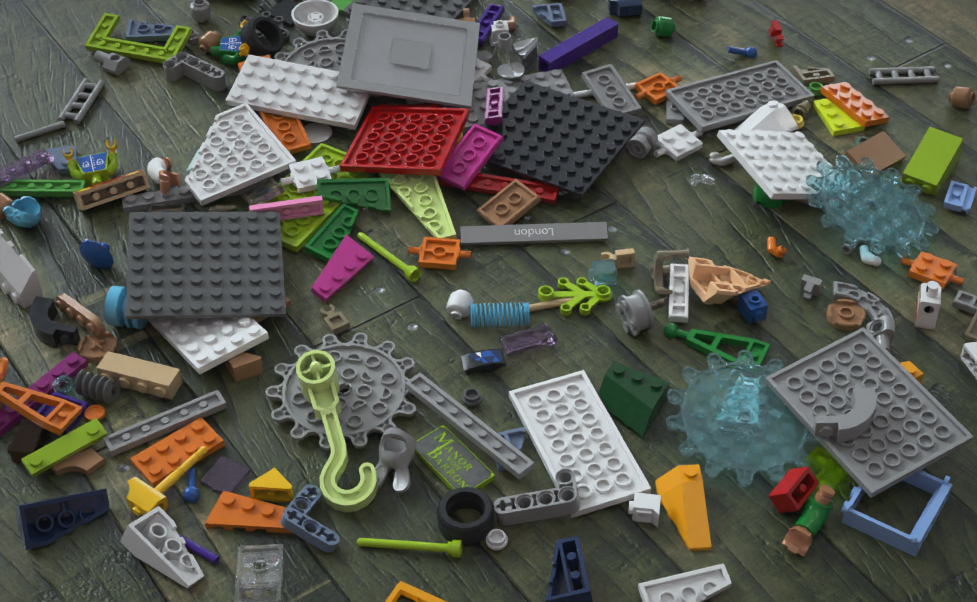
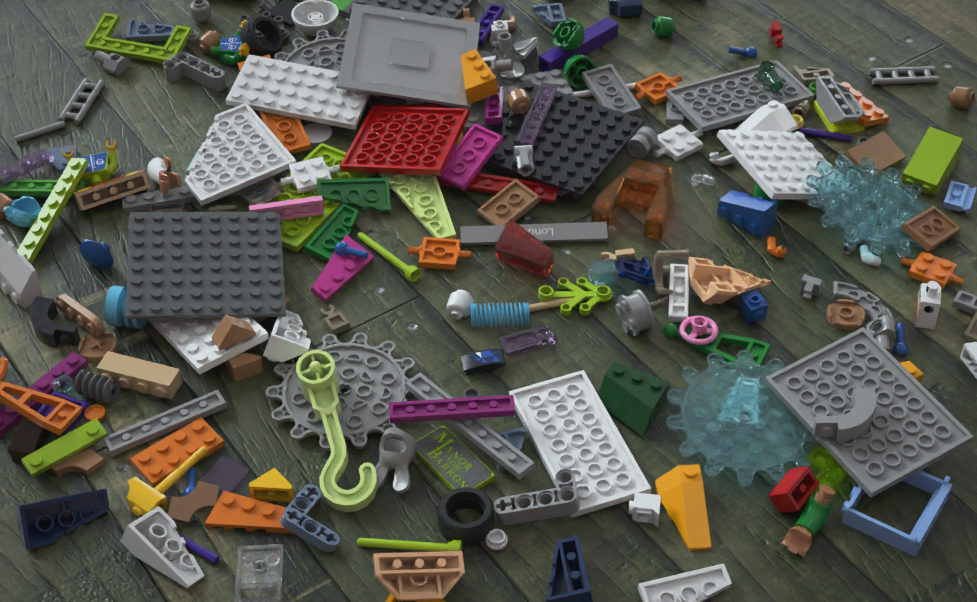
none -> lime plate [17,158,89,264]
none -> medium nougat tile [167,481,220,524]
none -> medium nougat slope [212,314,256,351]
none -> white wedge [263,310,311,362]
none -> blue bar [335,242,369,259]
none -> light nougat wedge [373,551,465,601]
none -> magenta plate [389,395,515,423]
none -> light orange wedge [461,49,498,105]
none -> light grey piece [482,56,514,79]
none -> clear red wedge [494,218,555,276]
none -> medium nougat head [507,89,532,114]
none -> light grey piece [514,145,534,176]
none -> clear purple plate [515,82,558,148]
none -> green cylinder [553,18,585,51]
none -> green cylinder [563,54,597,88]
none -> clear orange wedge [591,159,675,239]
none -> clear blue wing [615,257,655,286]
none -> bright pink piece [679,316,719,345]
none -> blue wedge [717,190,778,239]
none -> clear green piece [757,60,784,93]
none -> dark purple bar [800,127,852,142]
none -> light grey wedge [816,76,865,124]
none -> blue bar [893,323,909,357]
none -> medium nougat tile [901,206,961,252]

